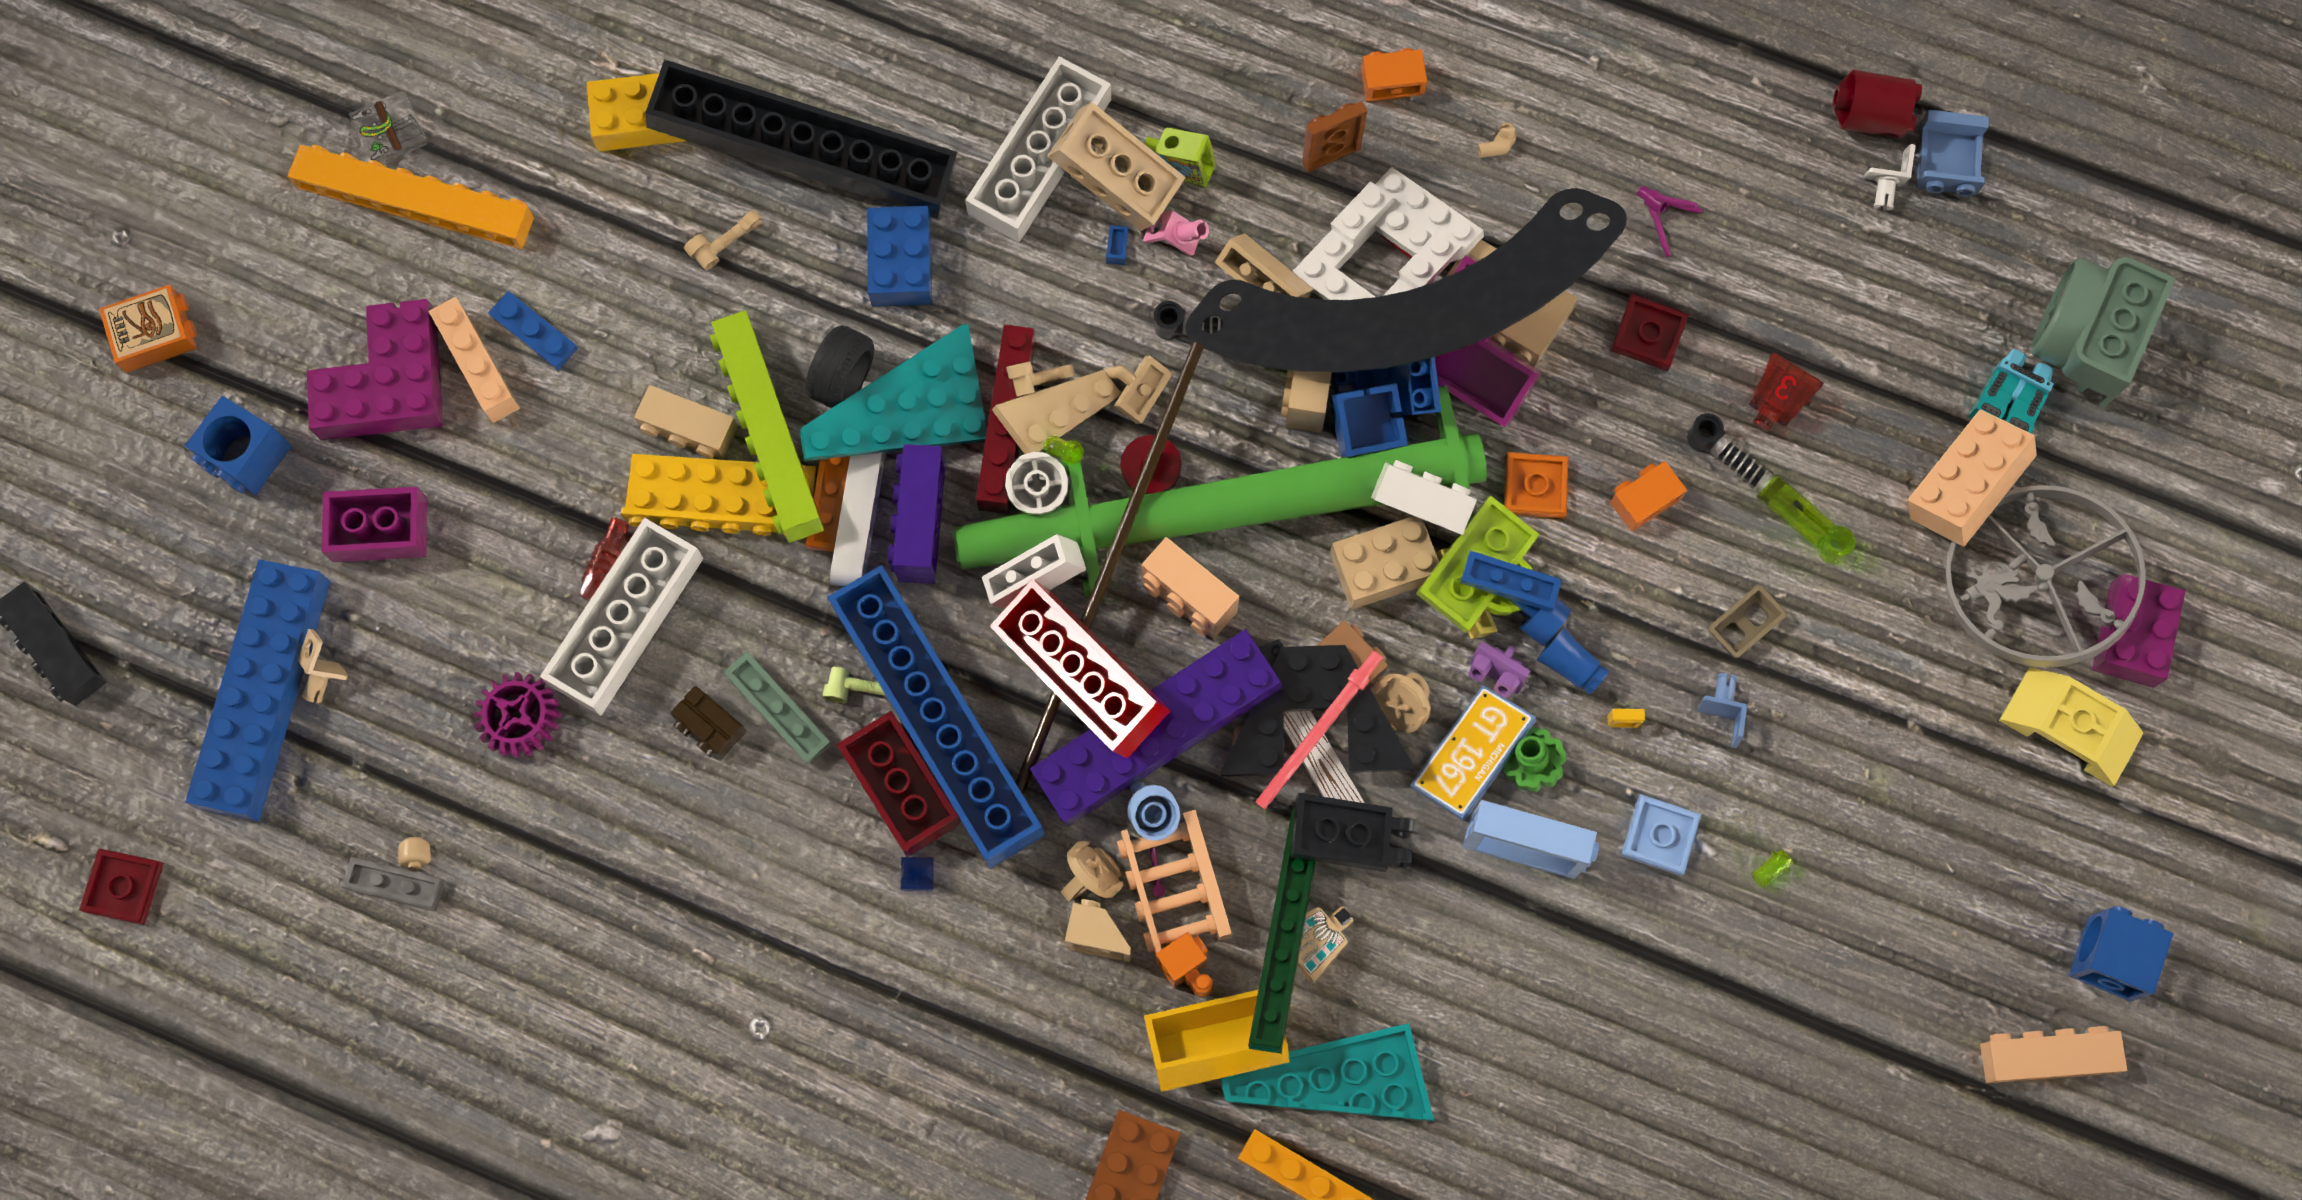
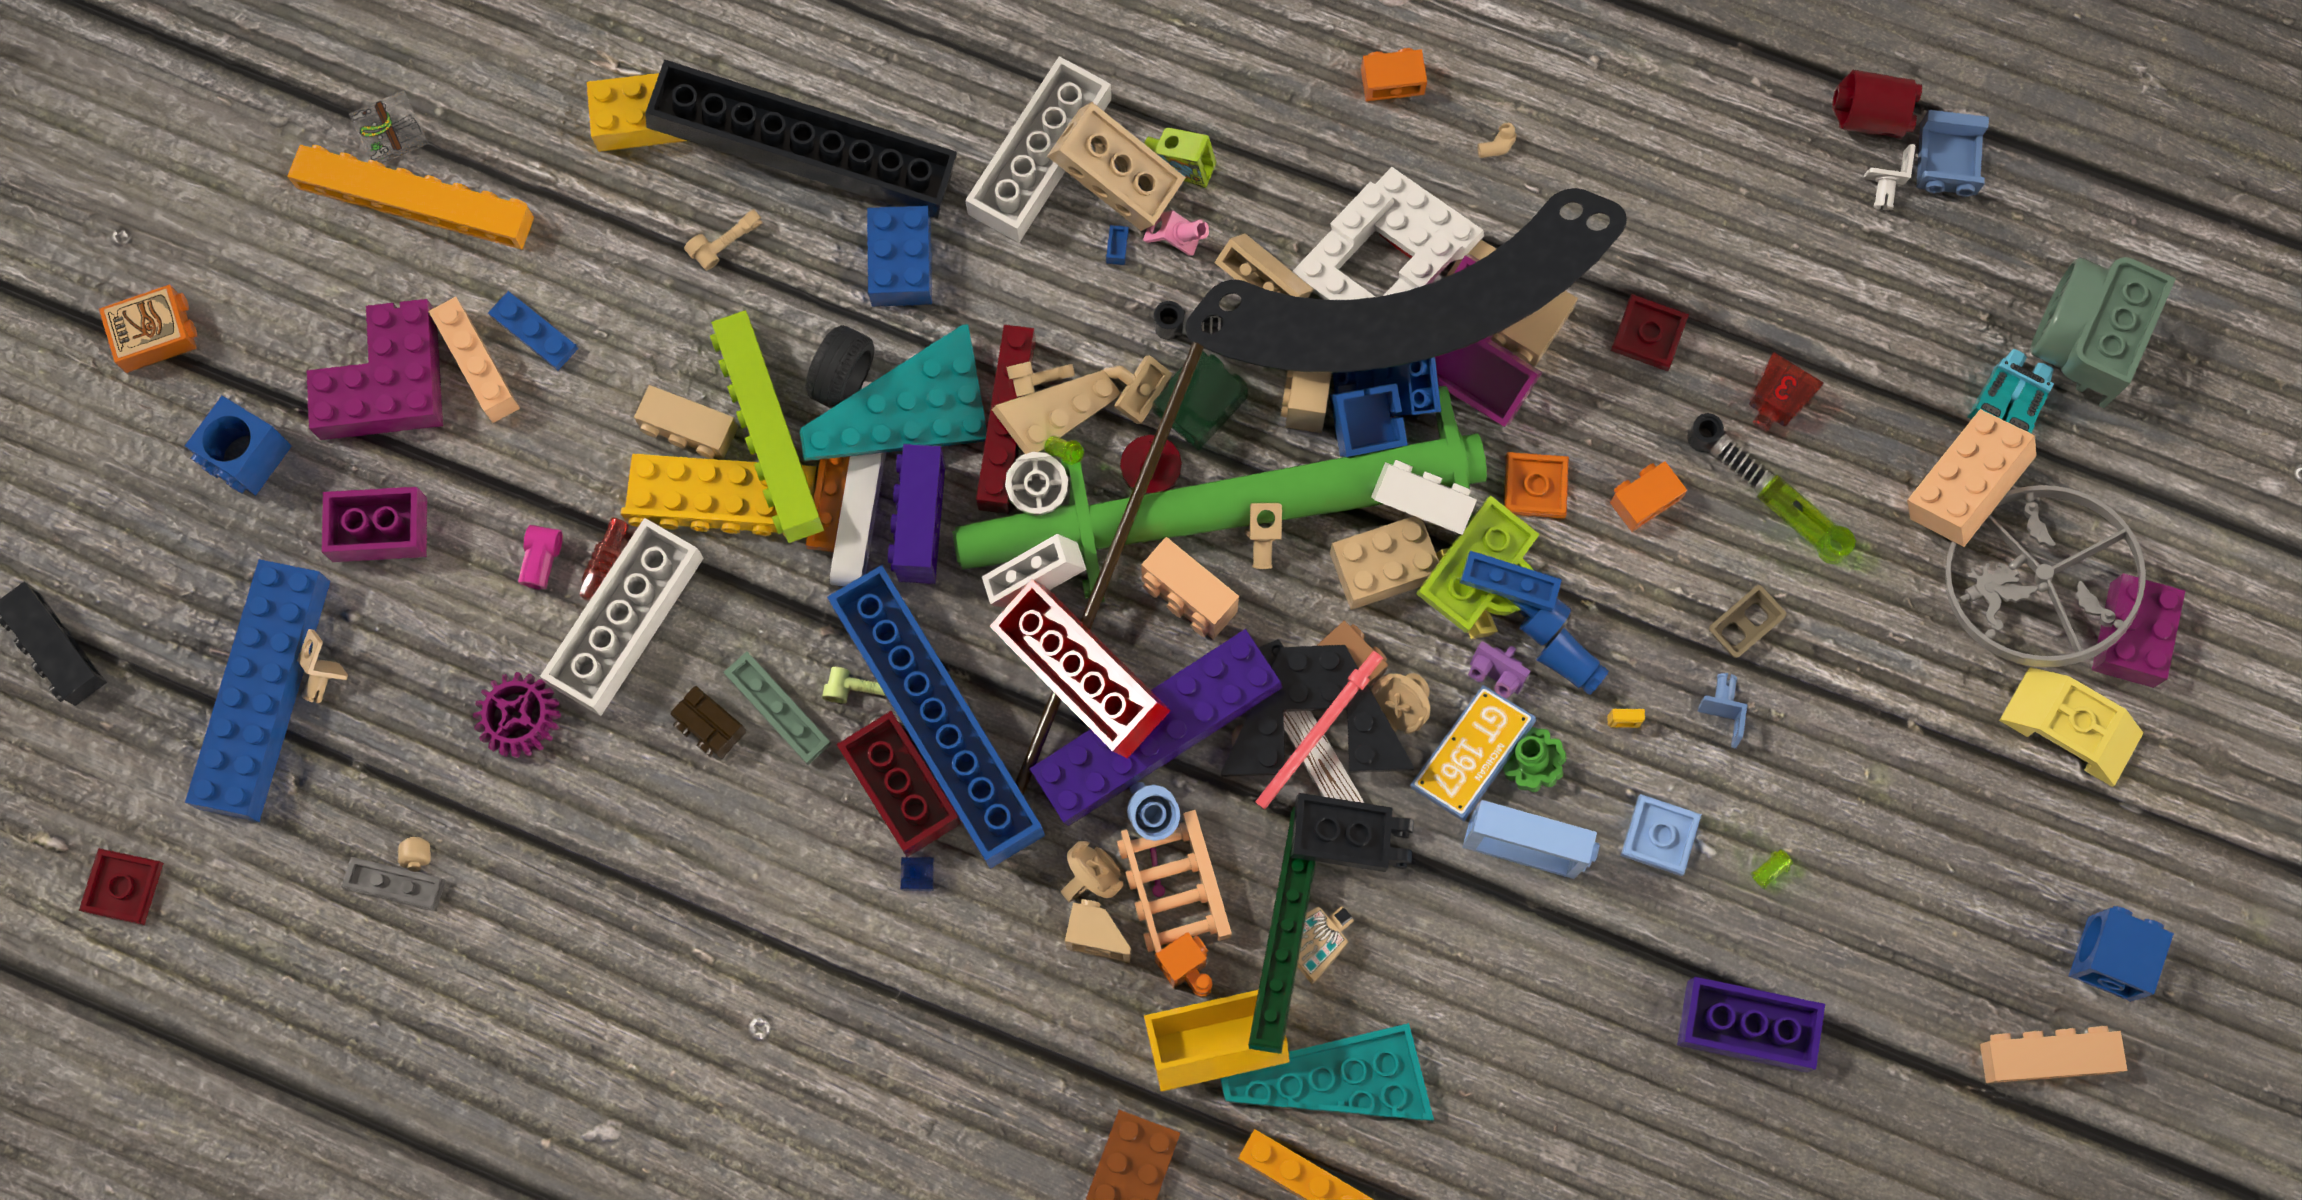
dark orange plate [1302,101,1367,173] -> none
magenta plant [1637,185,1702,257] -> none
none -> dark pink piece [518,525,563,590]
none -> clear green brick [1153,351,1248,451]
none -> tan bracket [1245,503,1282,569]
none -> dark purple brick [1677,977,1825,1073]

